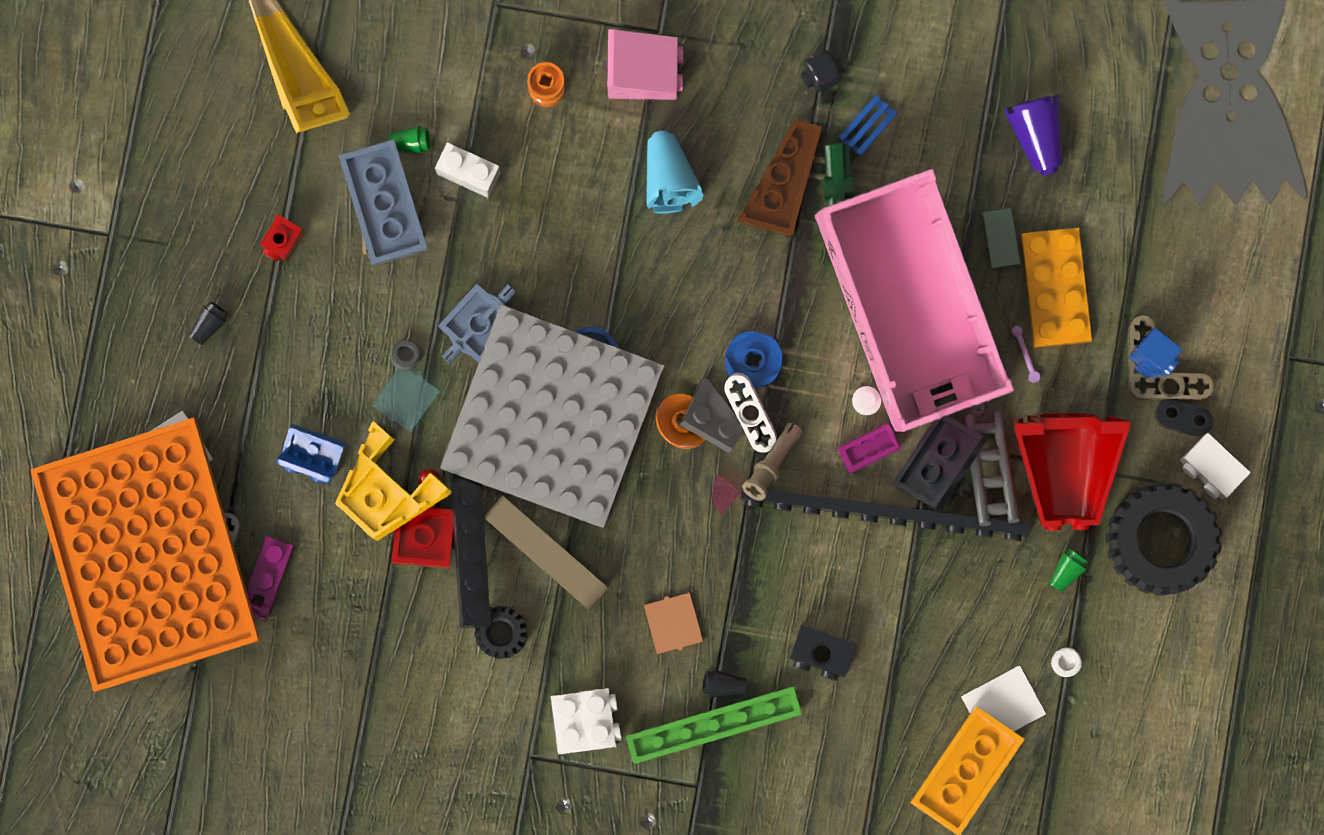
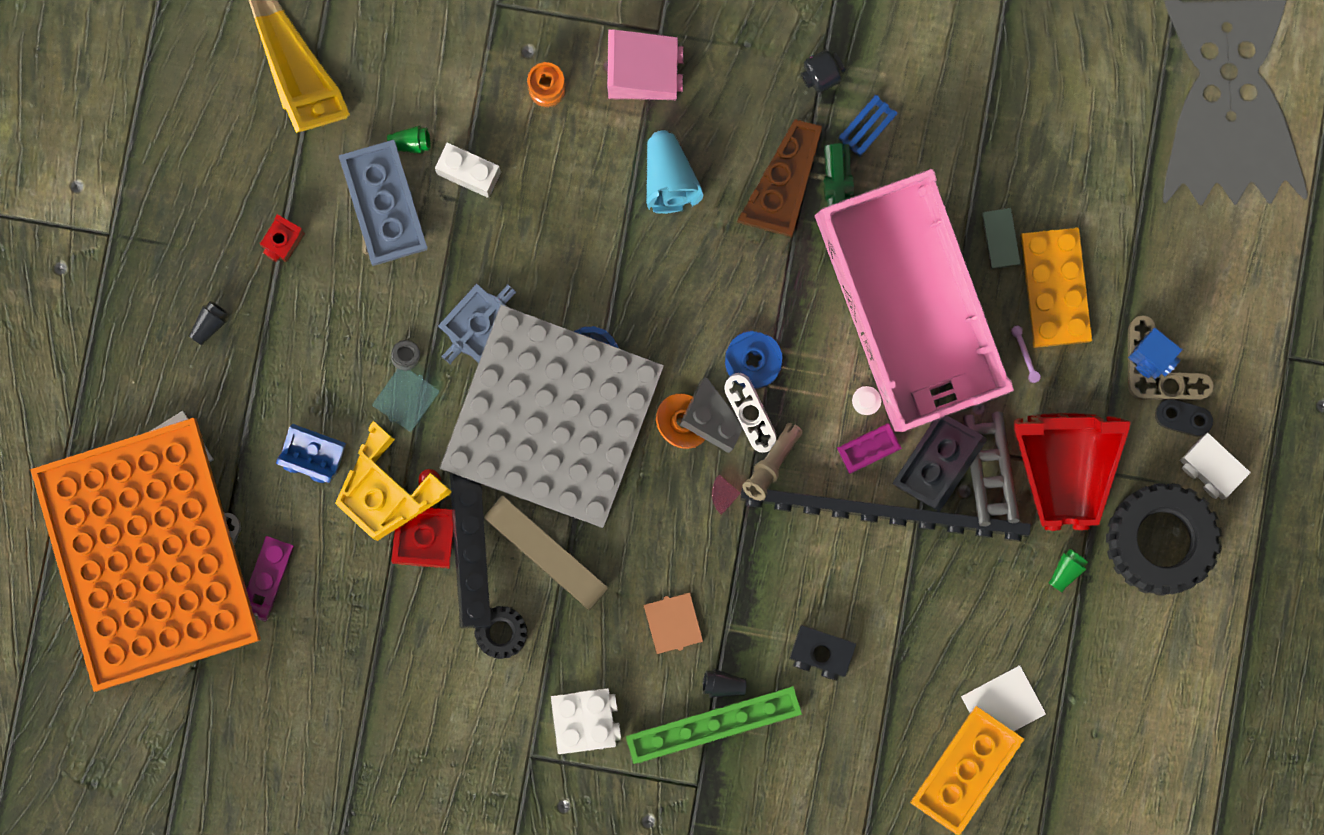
dark purple cone [1004,94,1062,176] -> none
white tile [1051,648,1082,677] -> none

